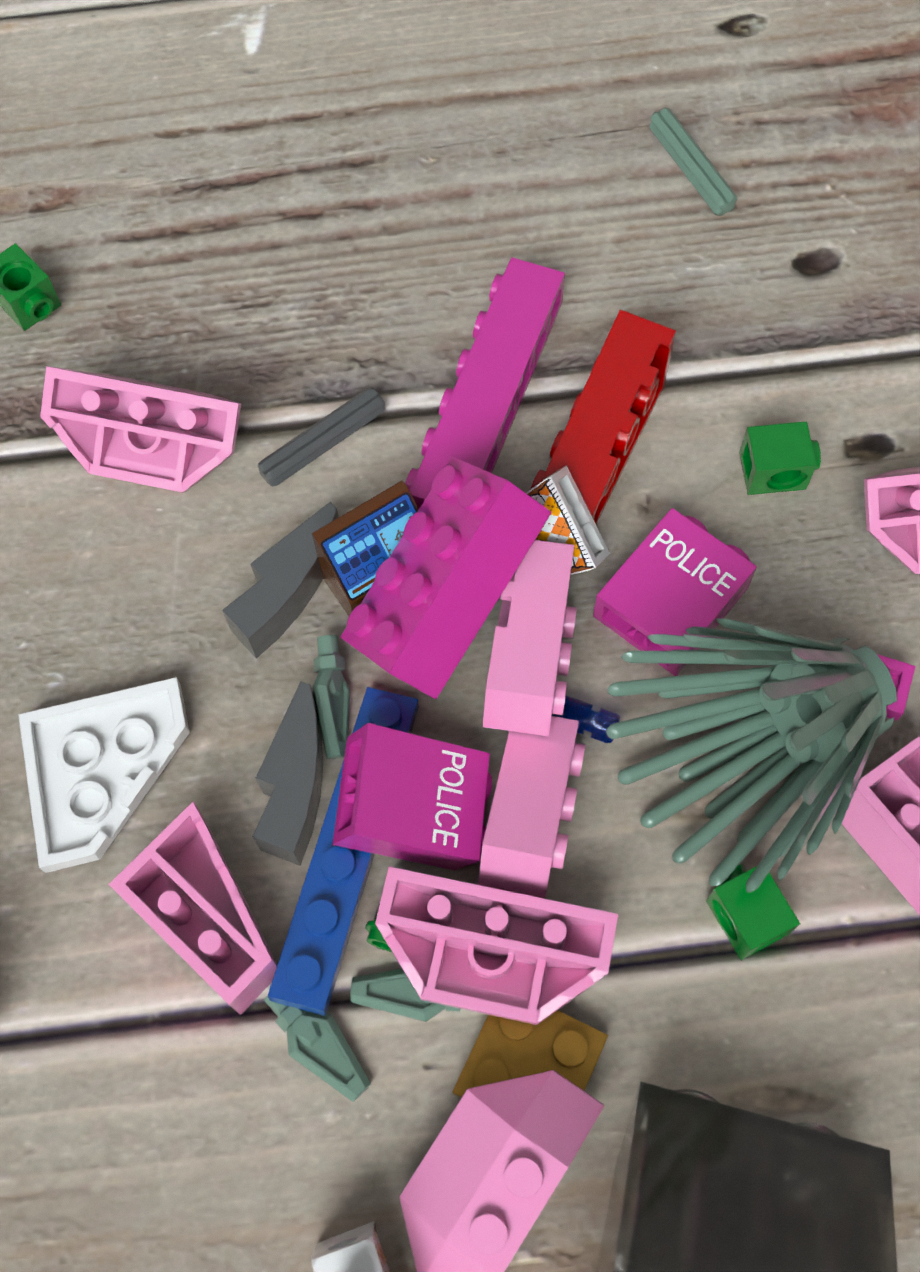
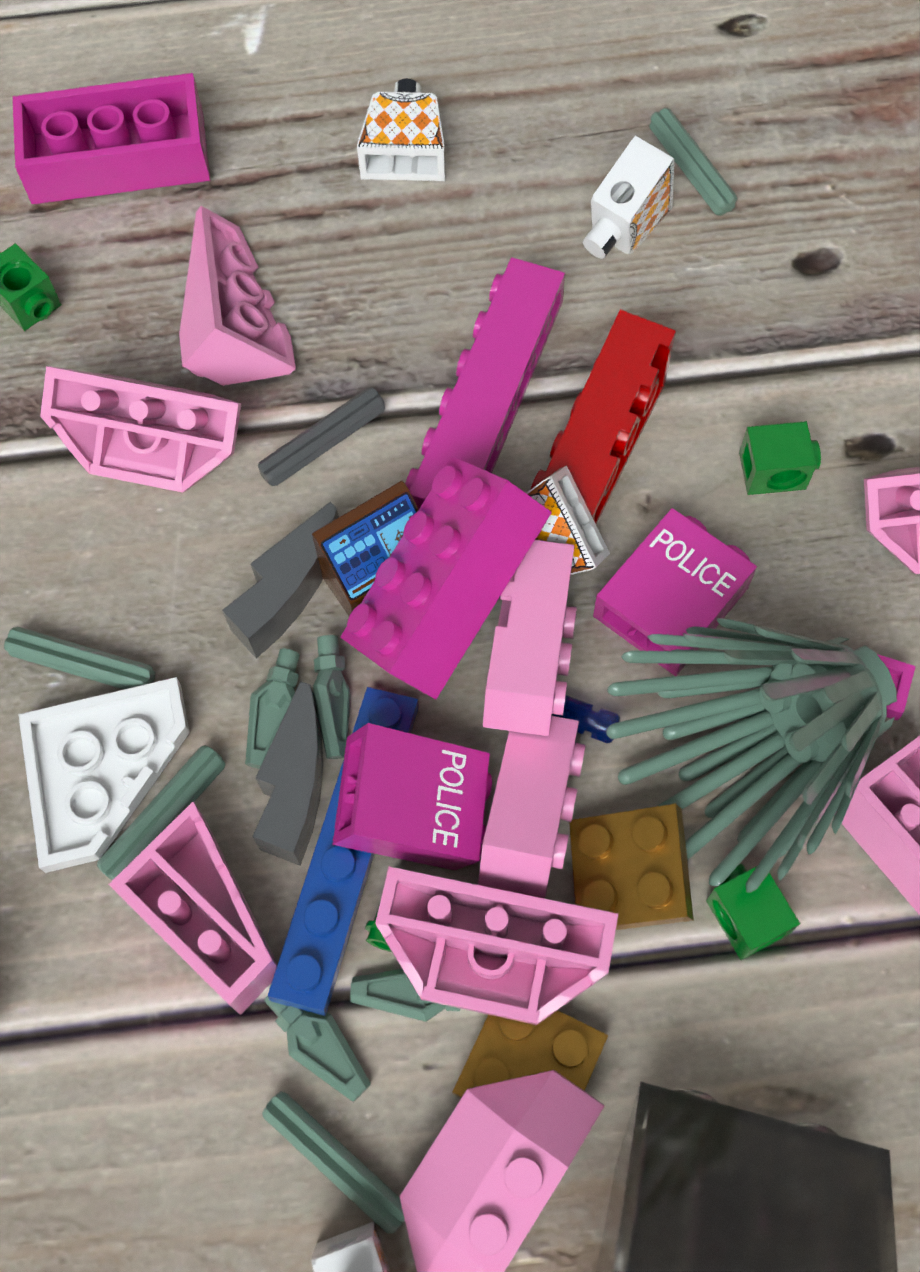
none -> sand green axle [4,627,155,689]
none -> dark pink brick [12,73,210,204]
none -> sand green axle [97,745,225,880]
none -> bright pink wedge [179,206,296,386]
none -> sand green piece [245,648,300,769]
none -> sand green axle [262,1091,405,1234]
none -> white torso [357,78,445,181]
none -> pearl gold plate [569,804,694,930]
none -> white torso [583,136,674,259]

